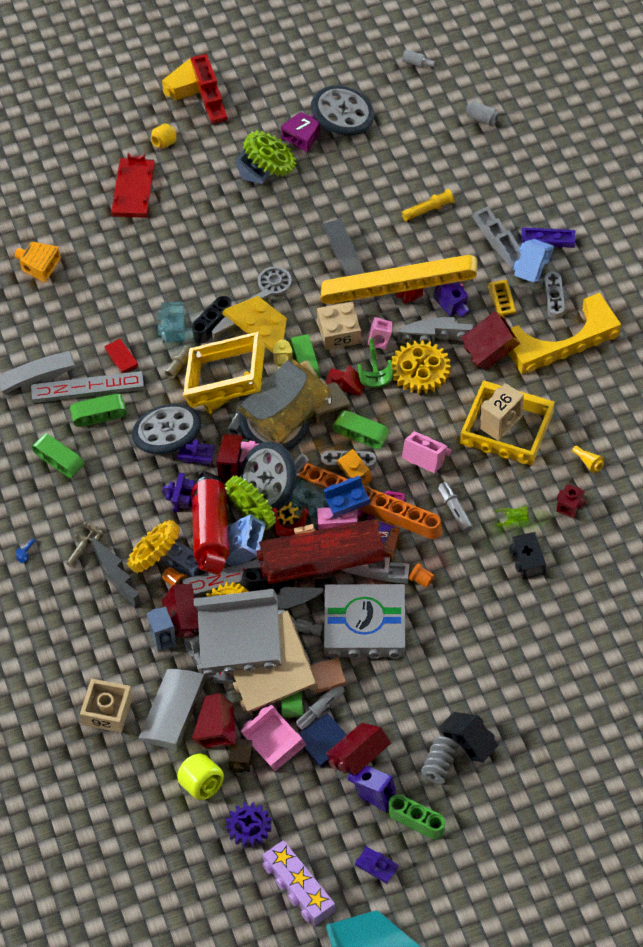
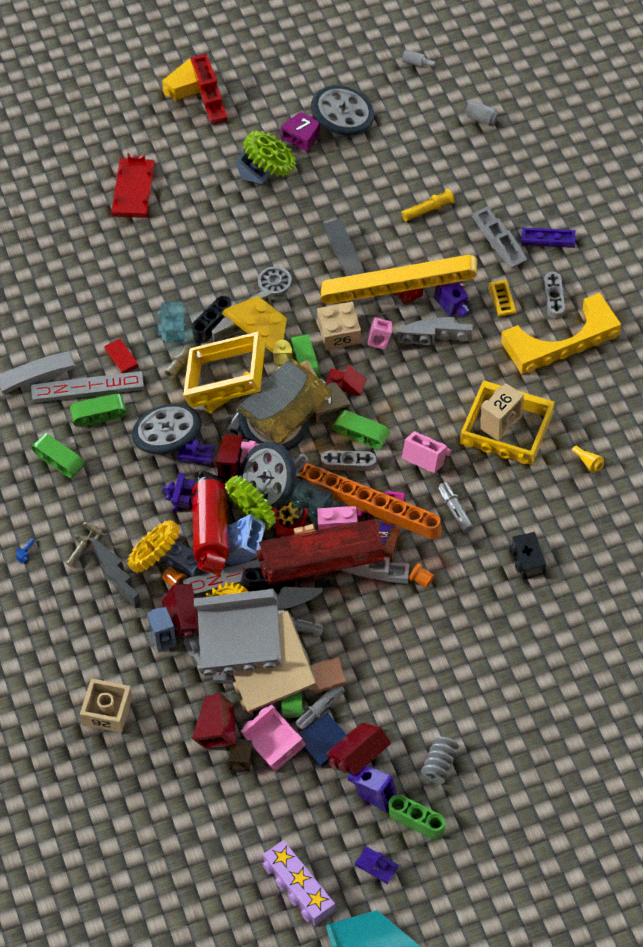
light orange torso [14,242,61,283] -> none
light grey slope [138,669,205,751] -> none
yellow head [151,123,177,149] -> none
neon yellow head [177,753,224,801] -> none
dark purple gear [226,802,272,848] -> none
blue bracket [323,476,370,518] -> none
light grey panel [324,584,405,659] -> none
light orange torso [335,449,373,486] -> none
bright green helmet [358,338,393,388] -> none
yellow gear [391,340,451,394] -> none
black brick [438,712,499,763] -> none
dark red brick [461,311,520,371] -> none
clear neon green piece [493,505,529,526] -> none
light blue brick [513,239,554,283] -> none
dark red brick [556,484,586,519] -> none

